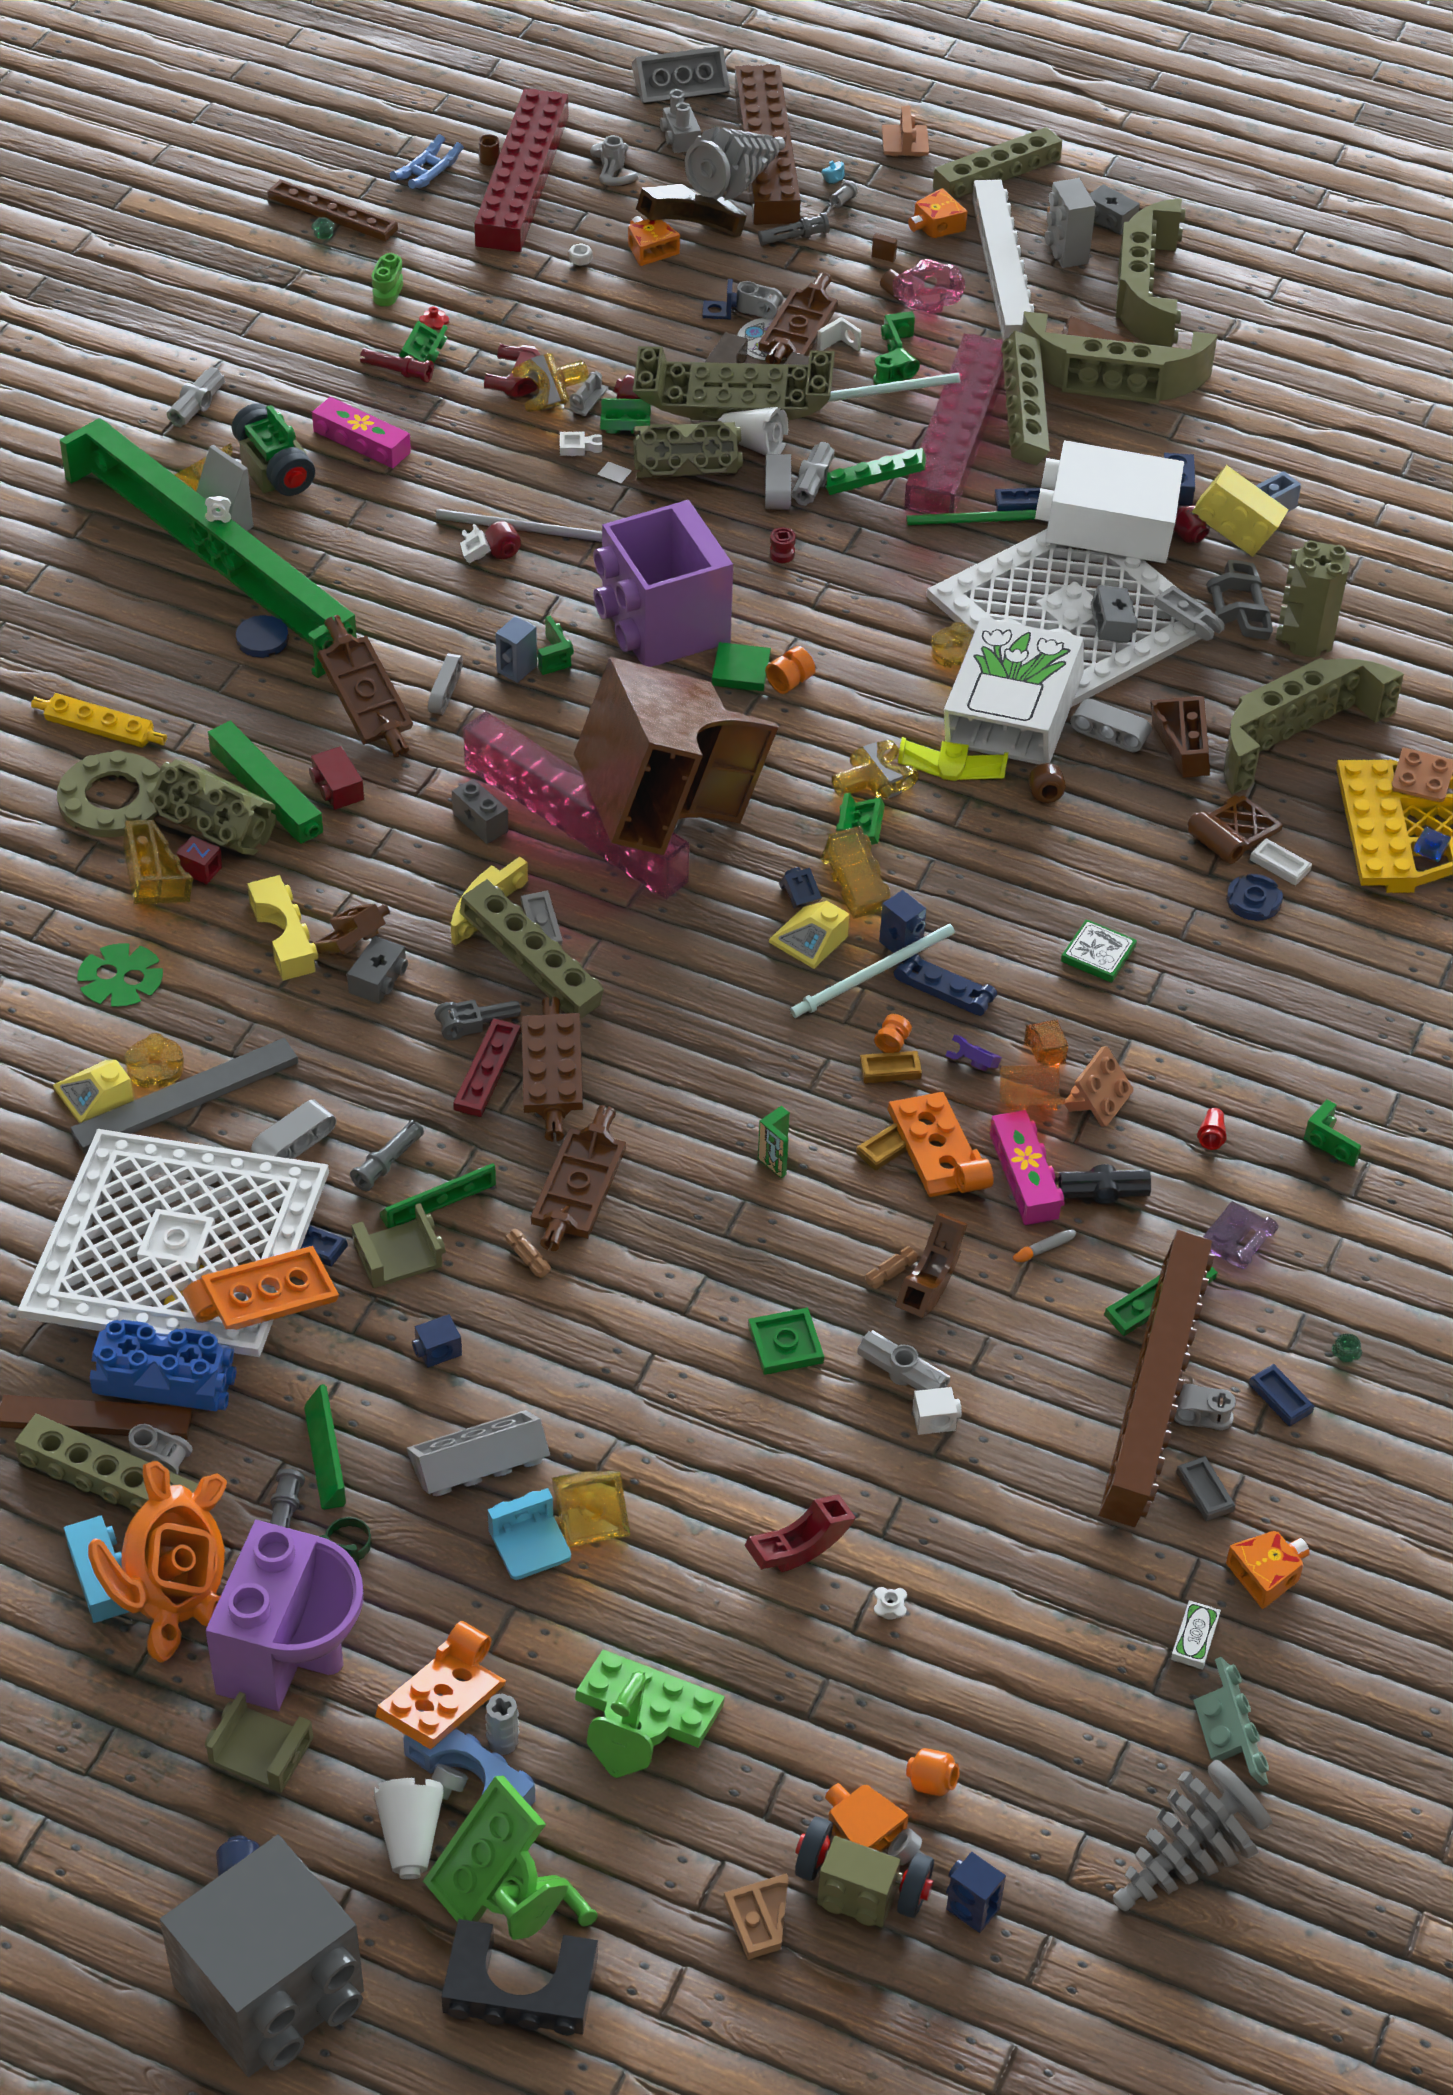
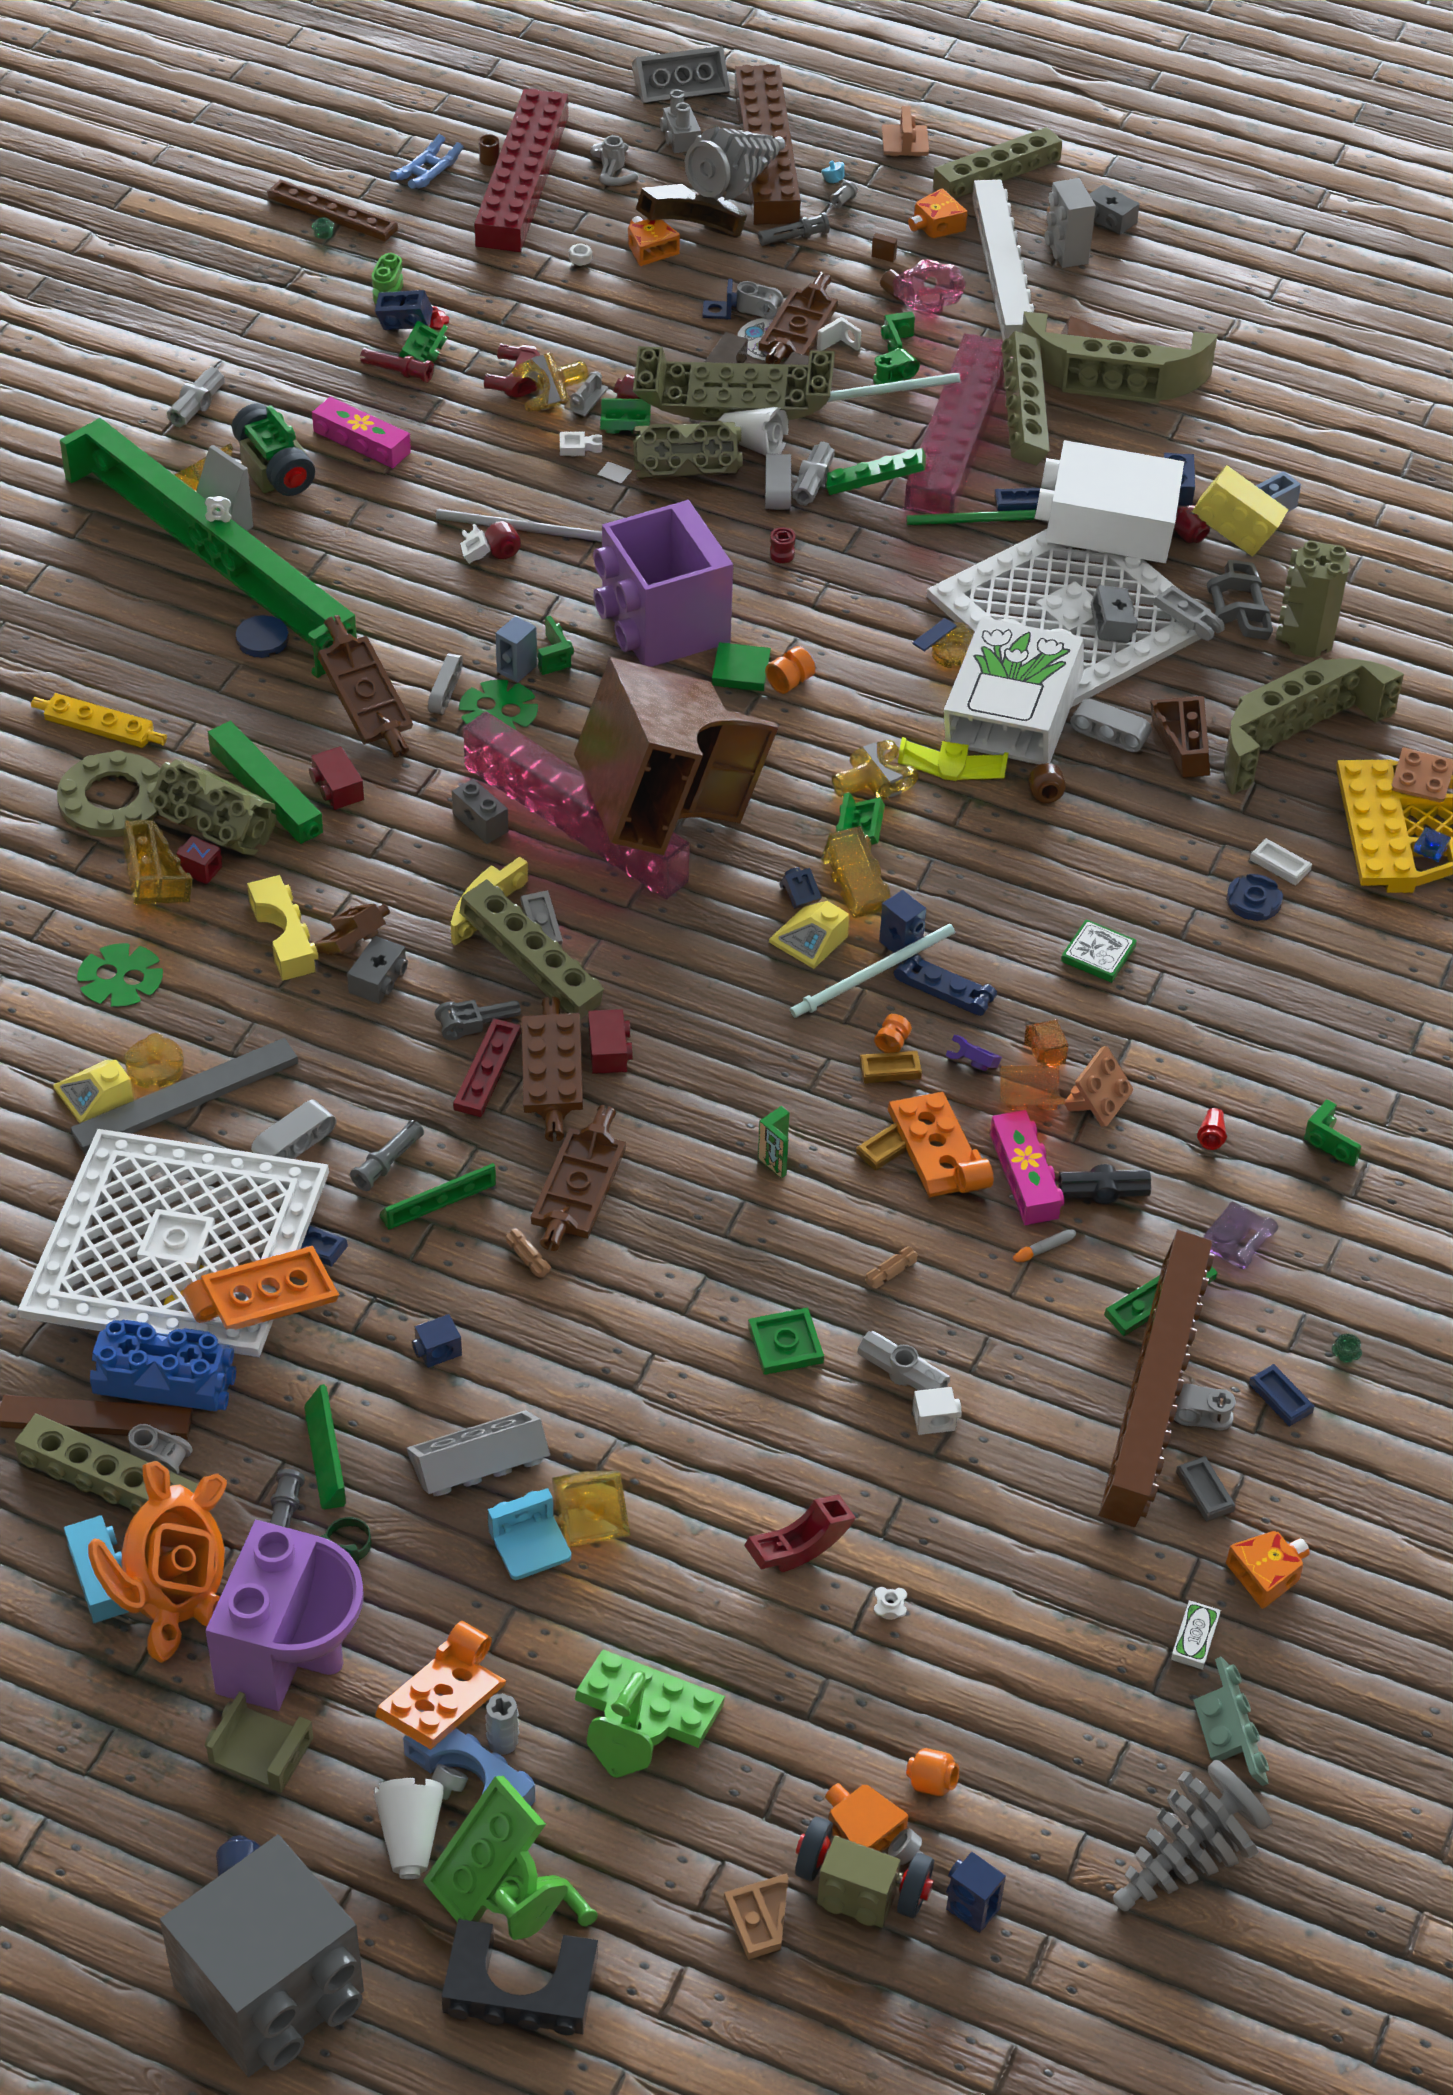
olive panel [351,1203,446,1288] -> none
reddish brown arch [895,1213,968,1318] -> none
olive slope [1115,198,1186,347] -> none
reddish brown piece [1188,795,1283,864] -> none
none -> dark blue brick [375,290,433,330]
none -> green piece [459,680,538,735]
none -> dark red brick [588,1009,633,1074]
none -> dark blue window [912,618,957,652]

